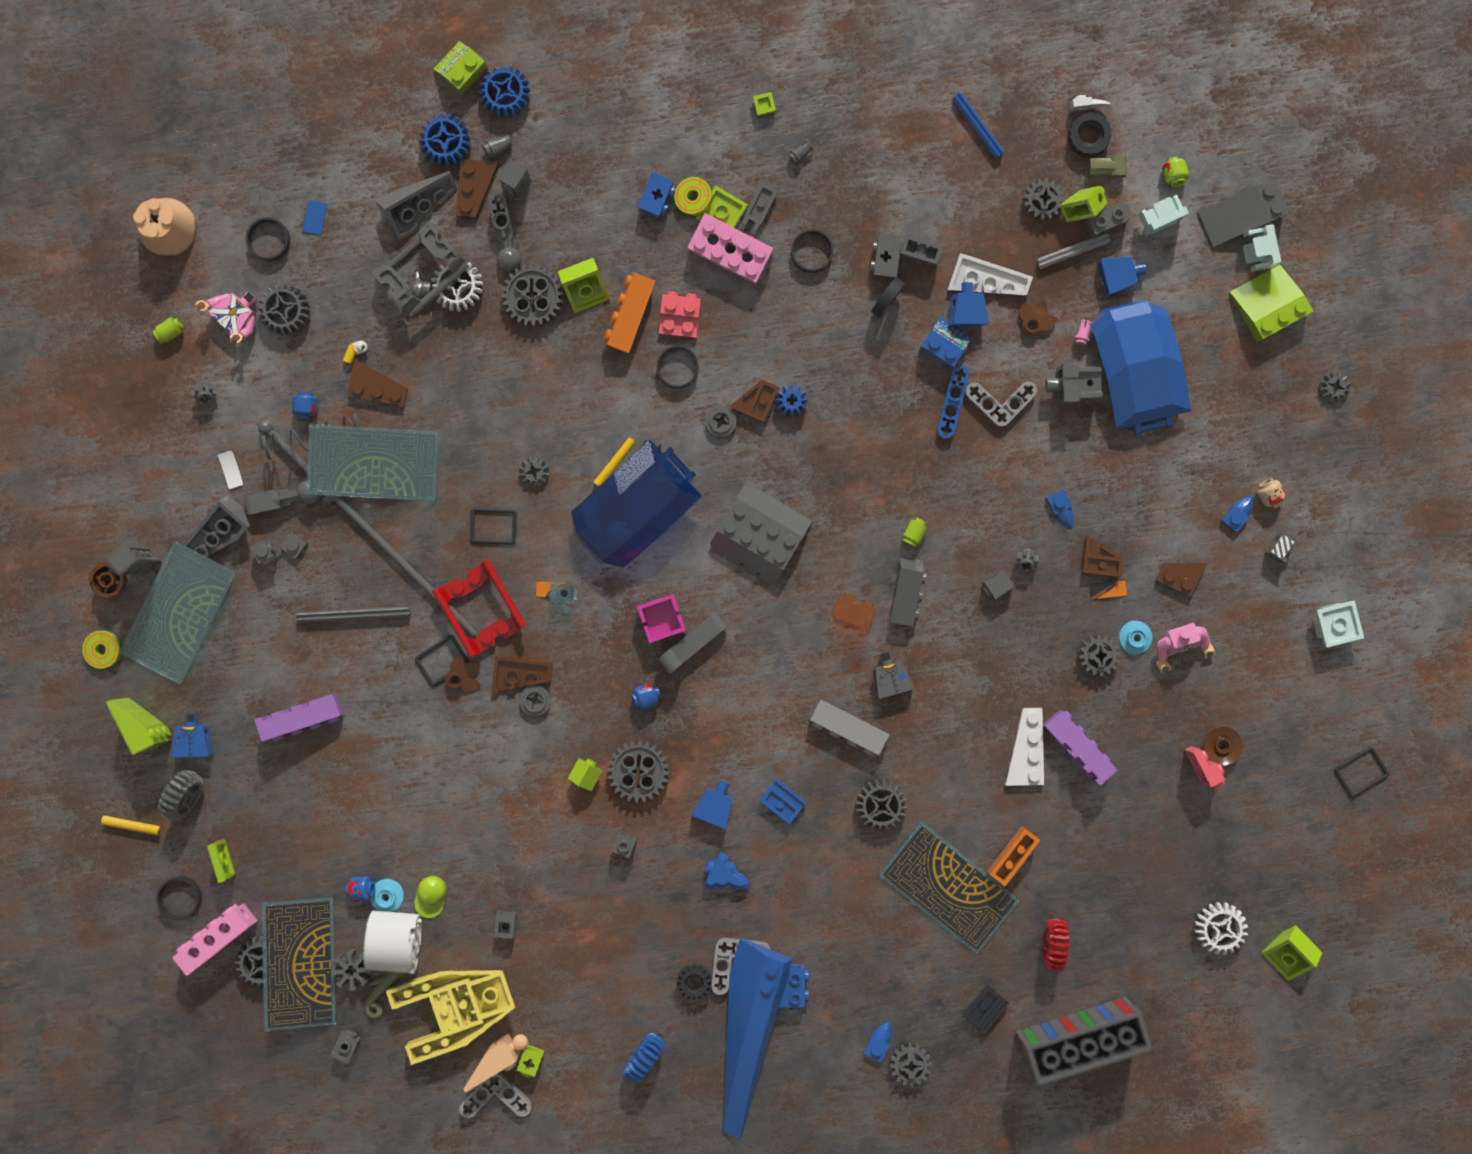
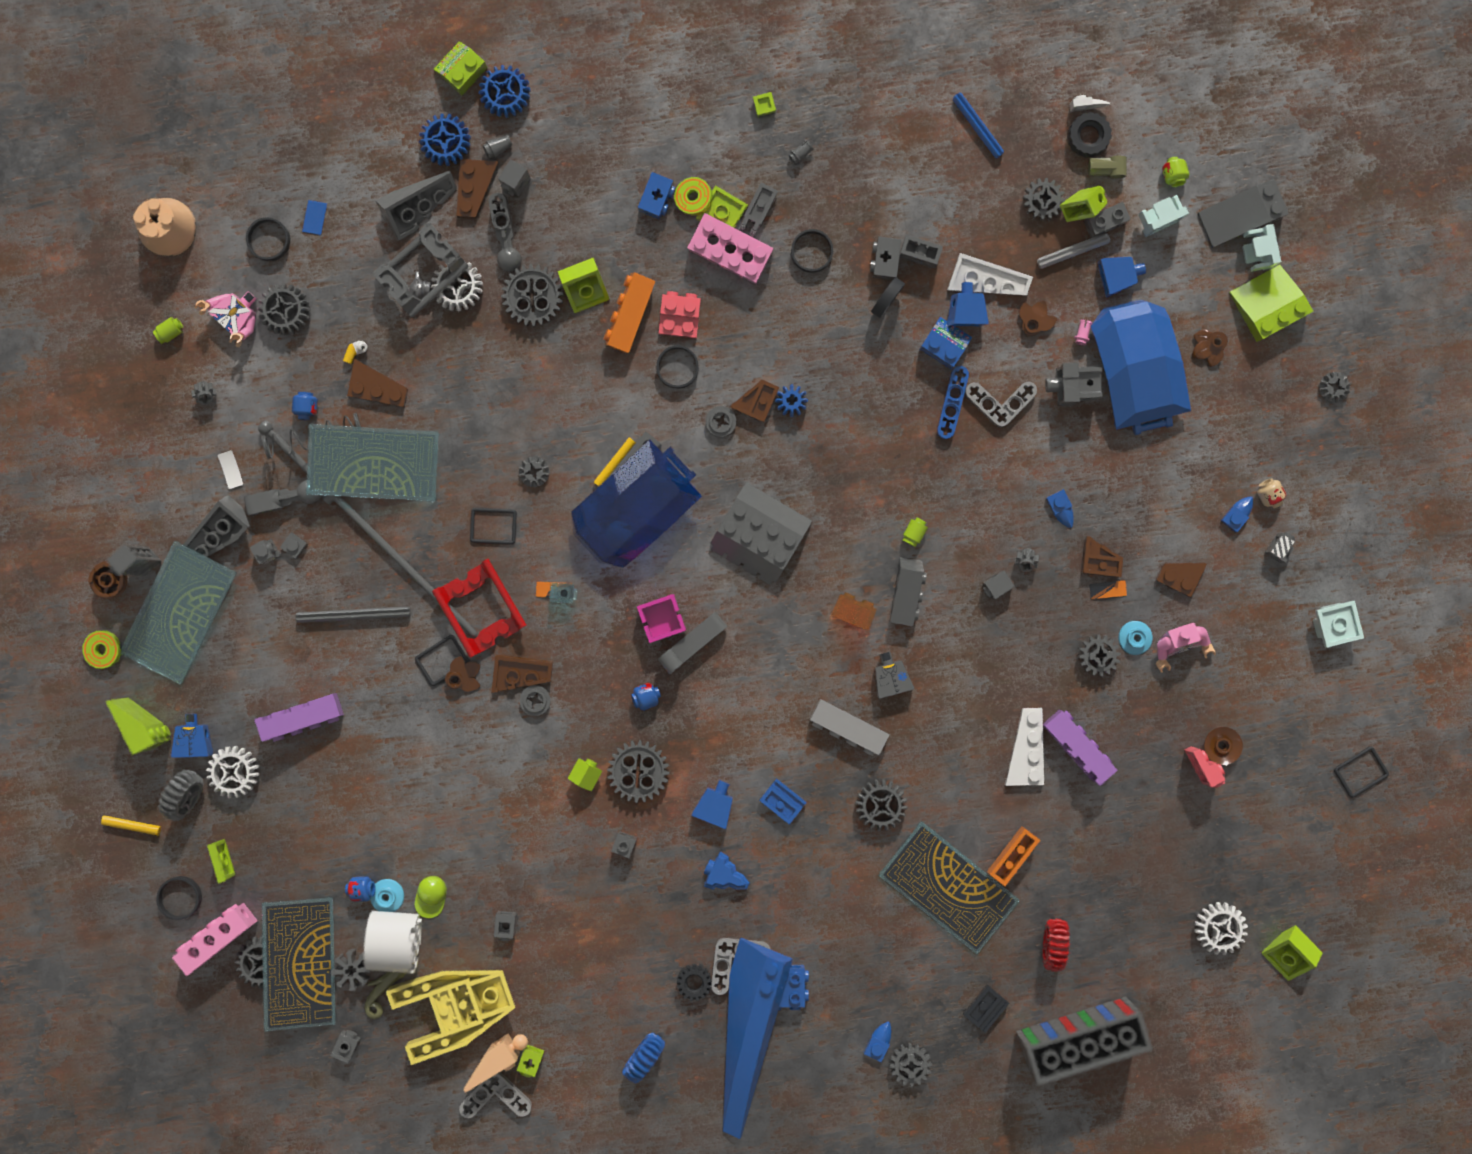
none -> white gear [206,746,259,798]
none -> reddish brown plate [1192,330,1228,367]

